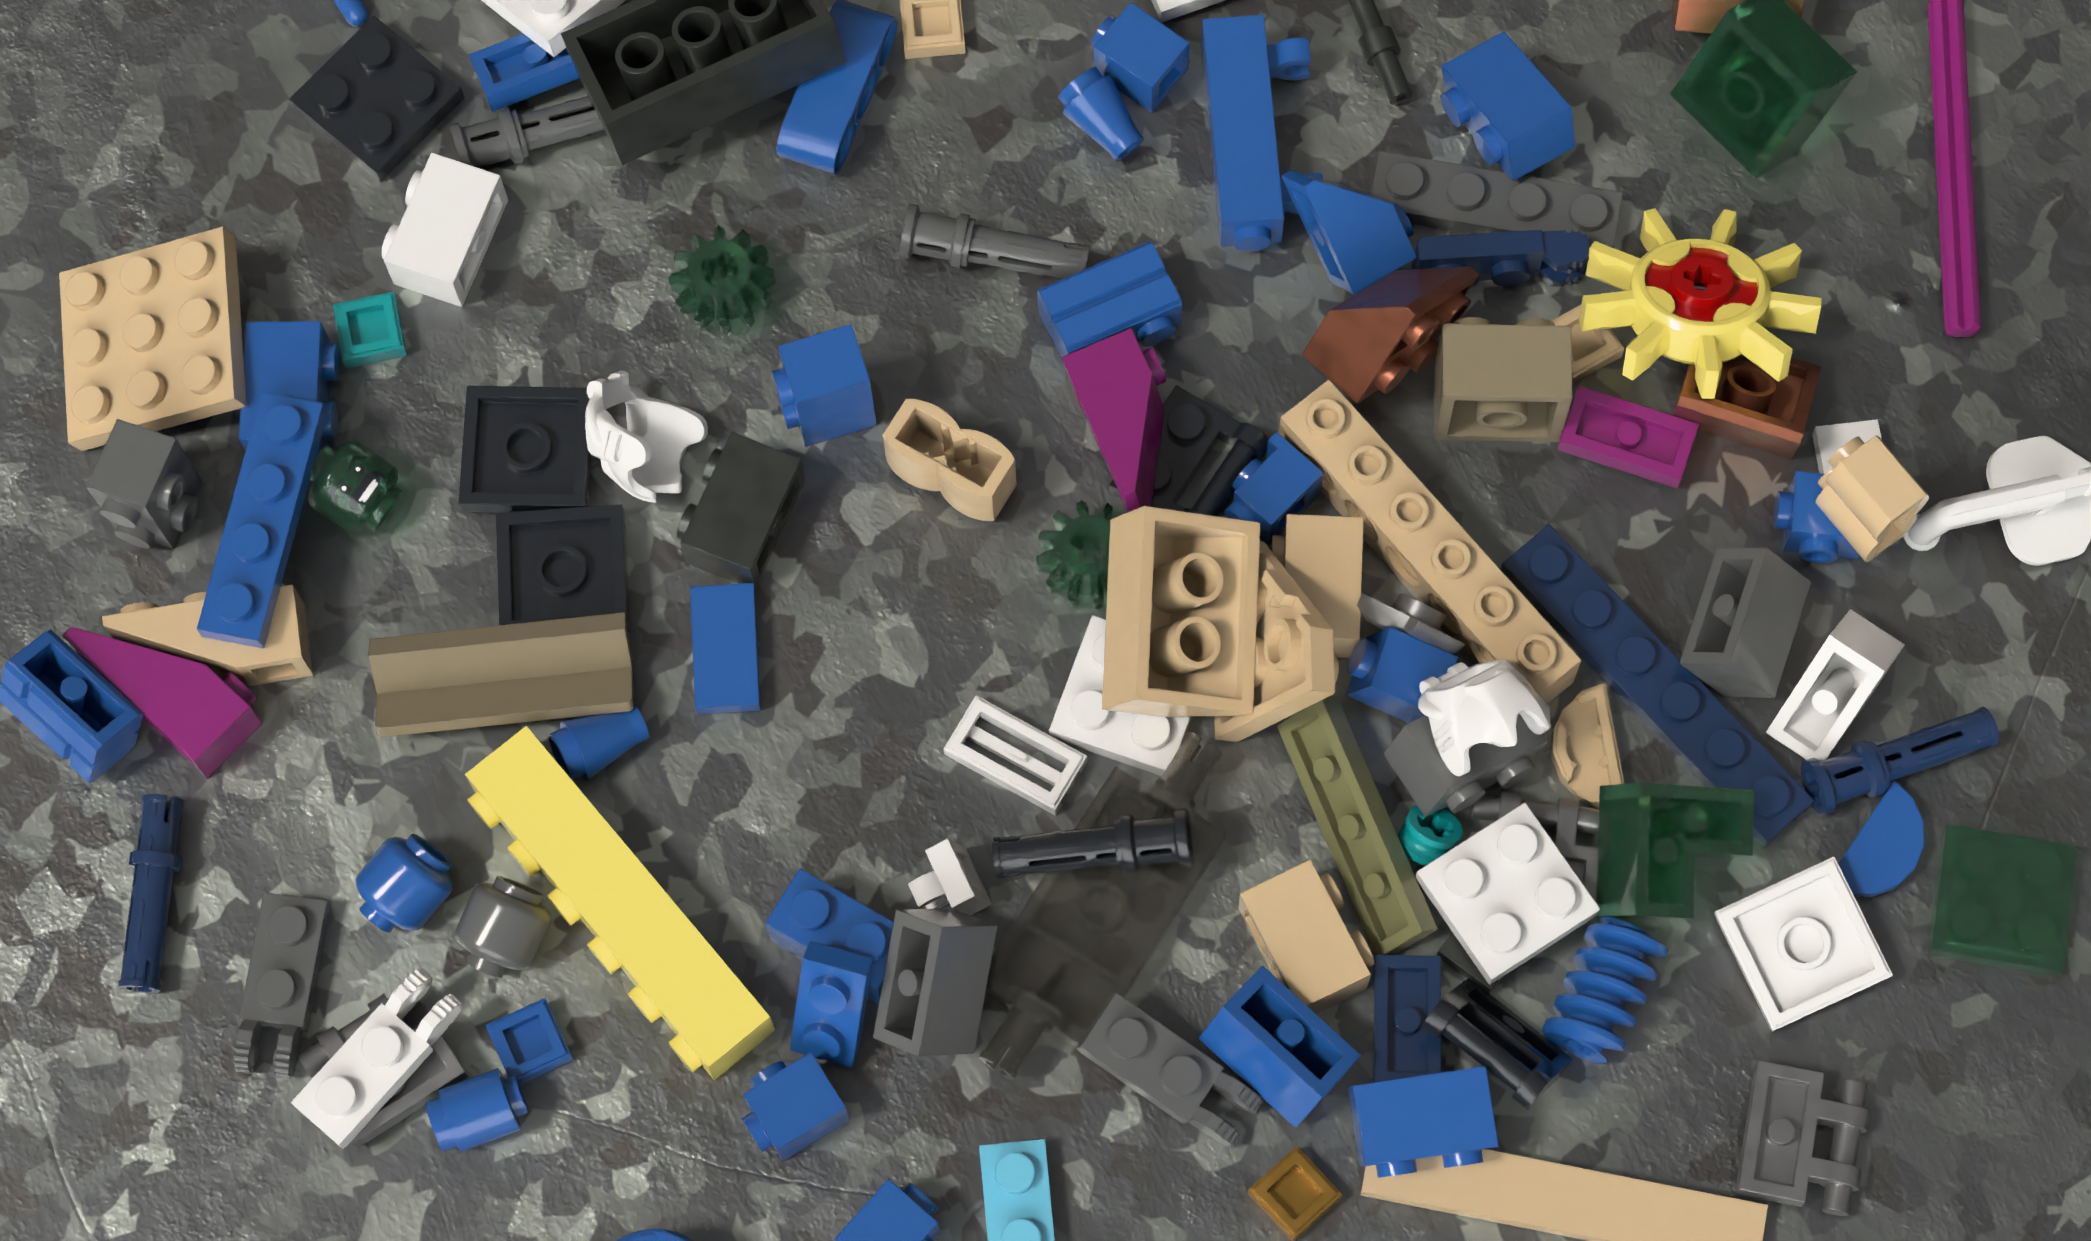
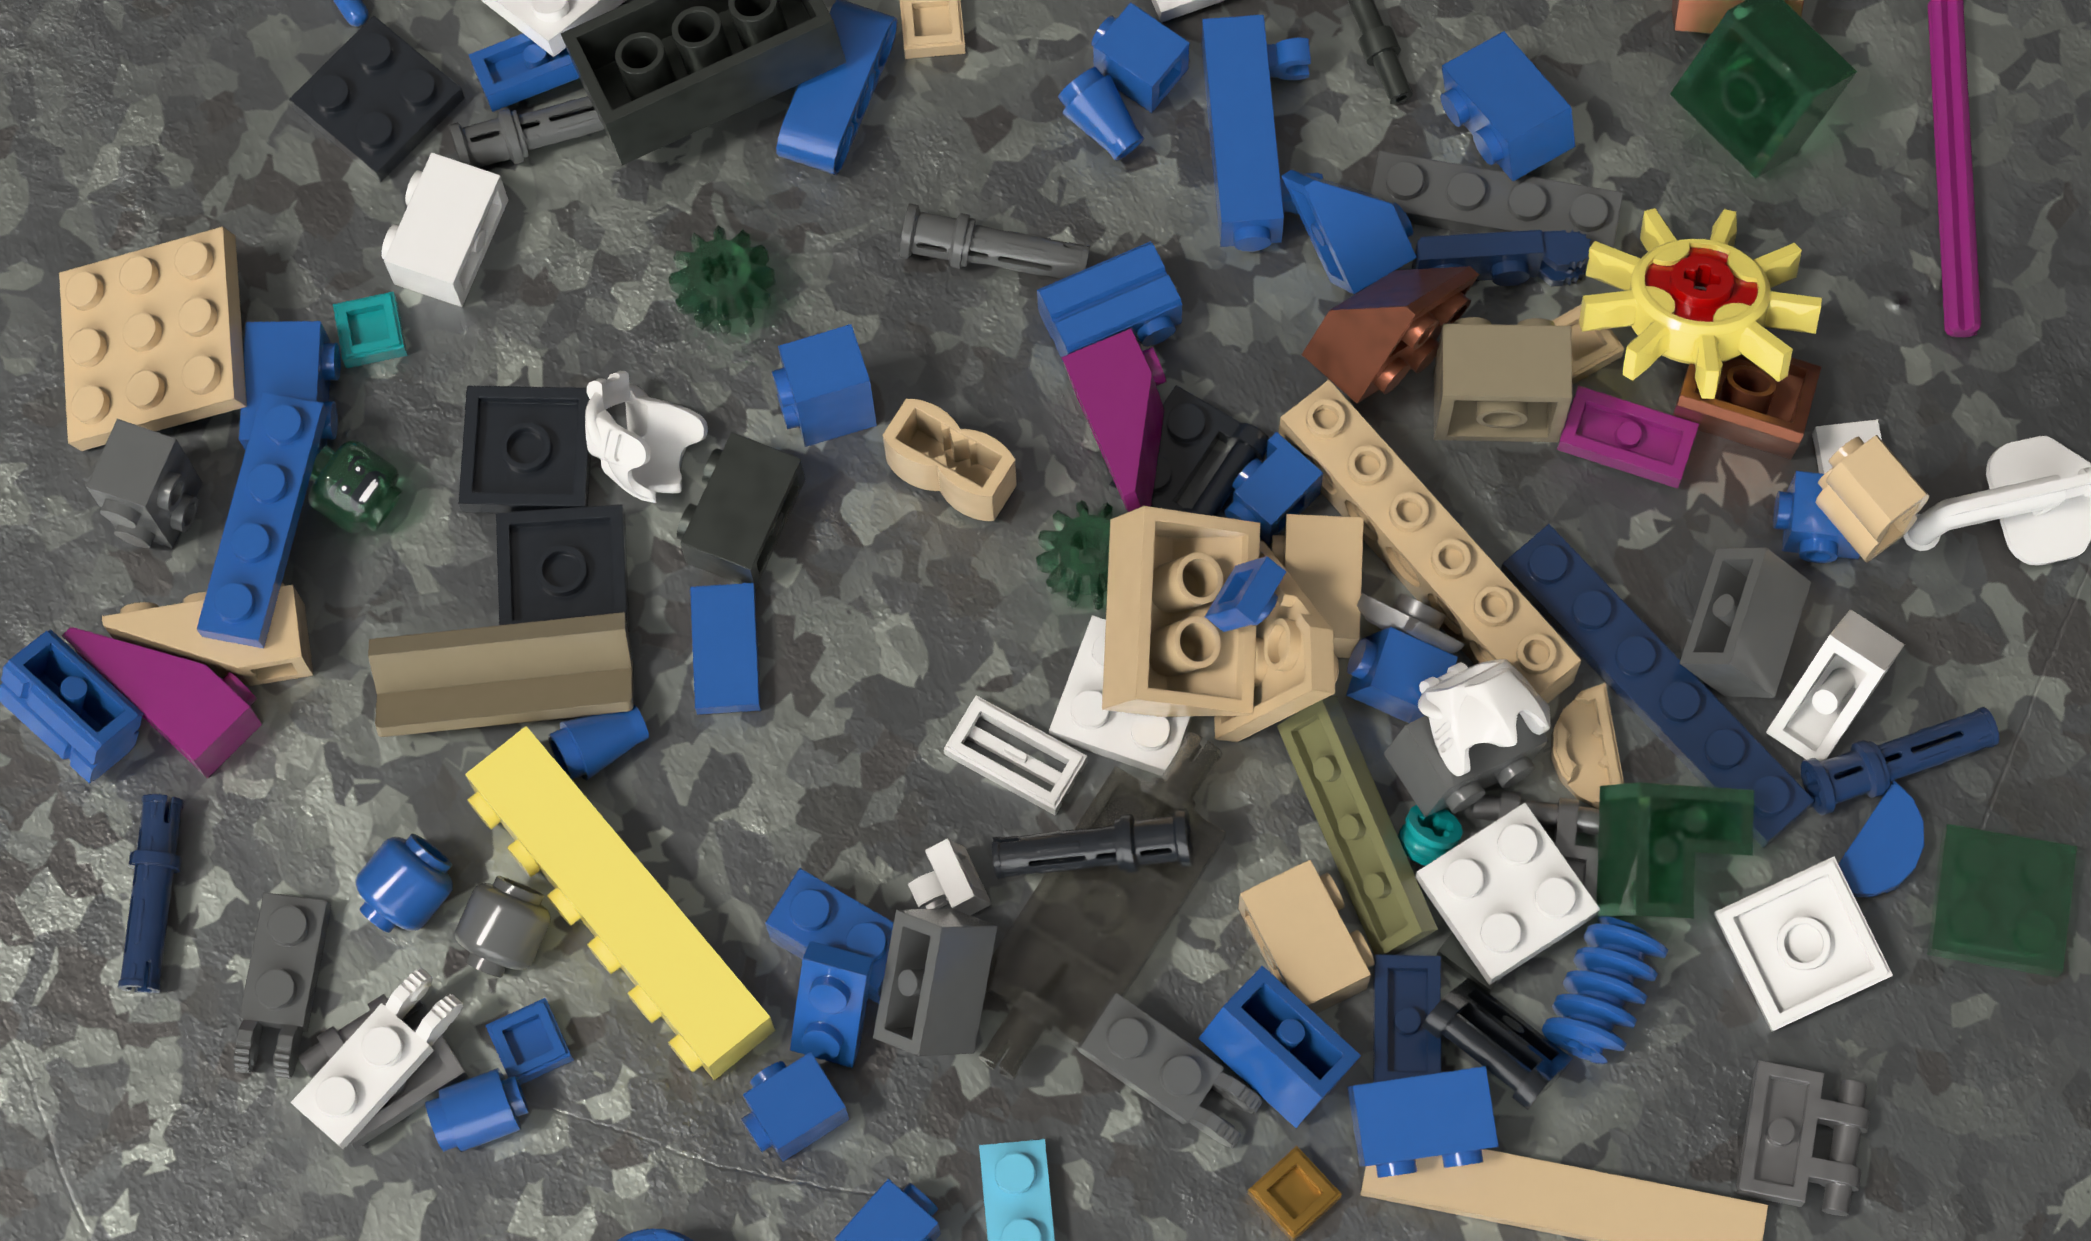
none -> blue plate [1204,556,1286,632]

